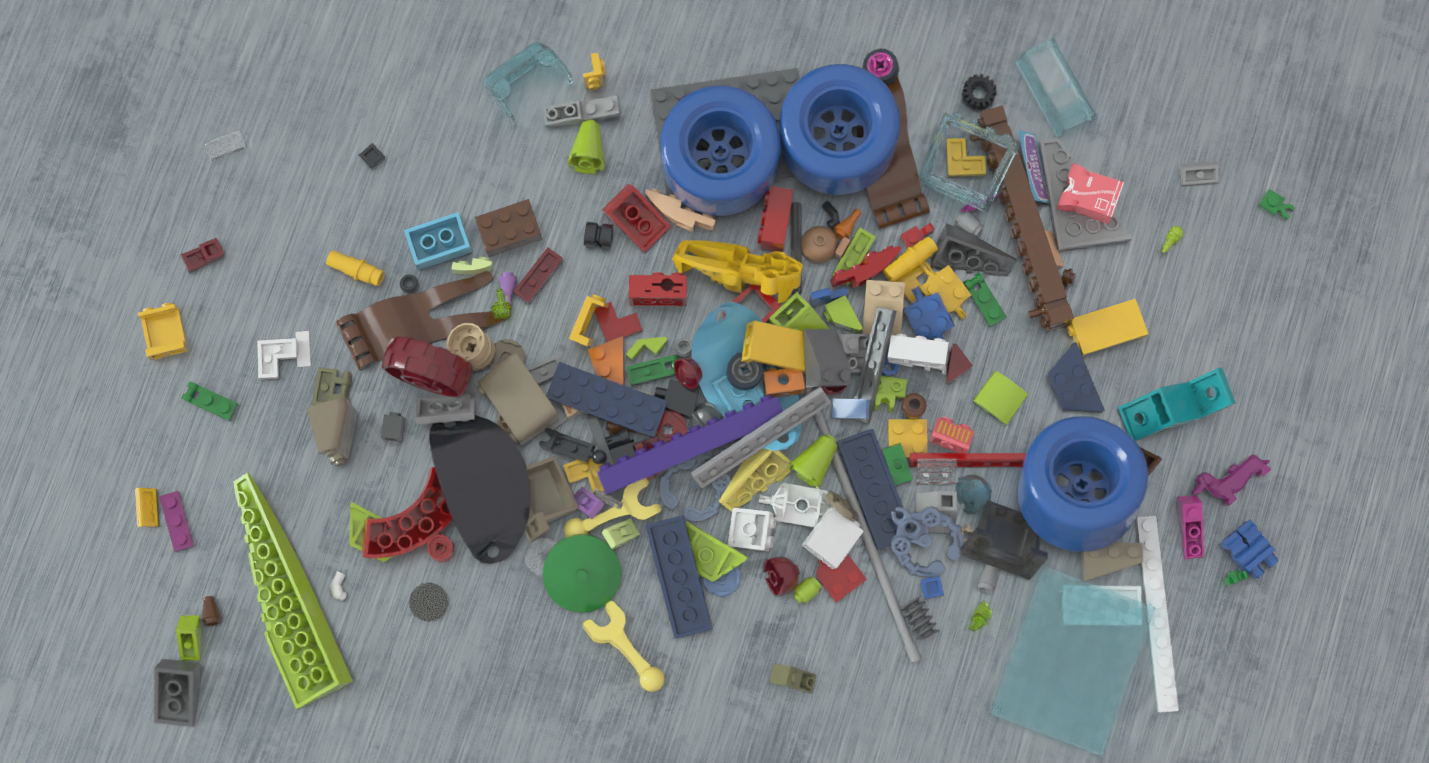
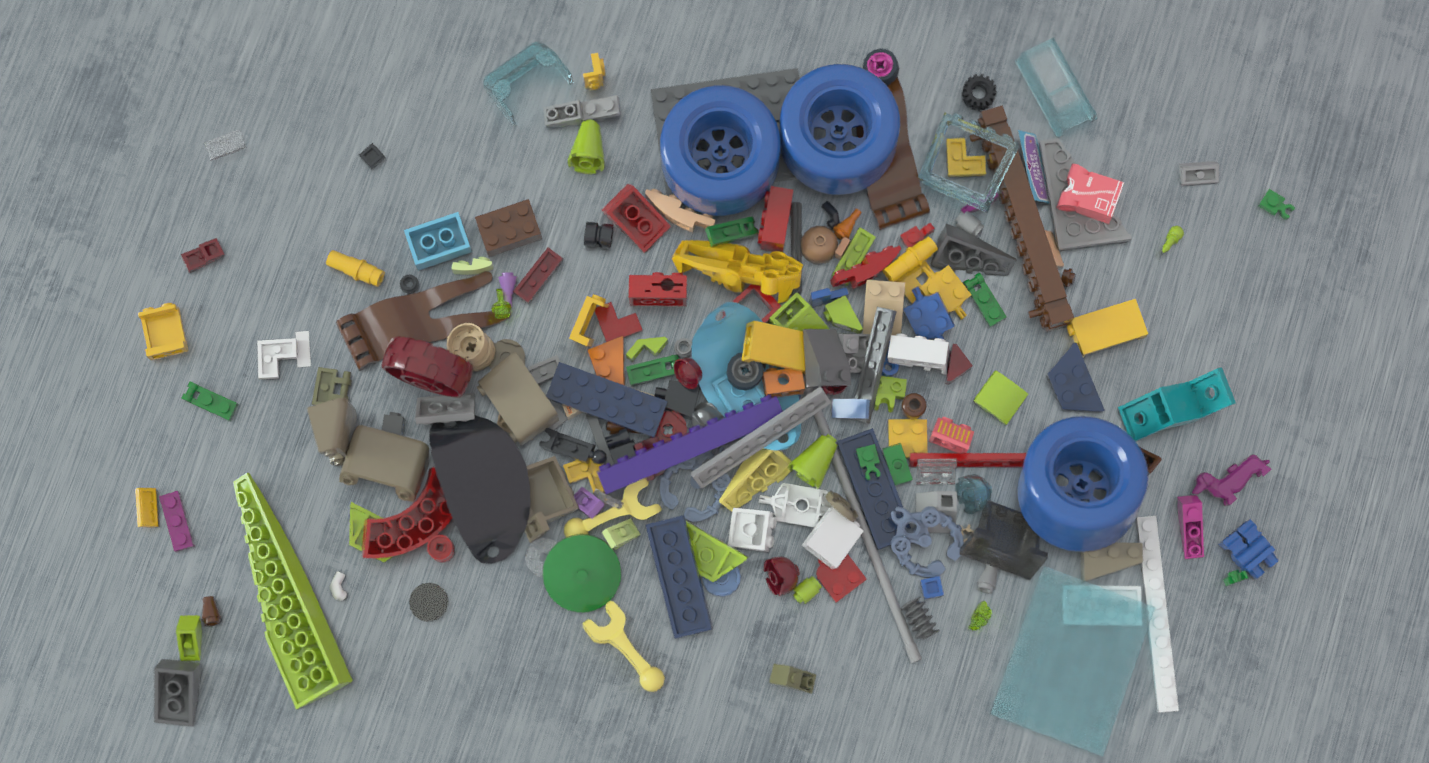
none -> dark tan windscreen [339,425,430,502]
none -> green plate [705,216,759,247]
none -> green plate [856,444,880,481]

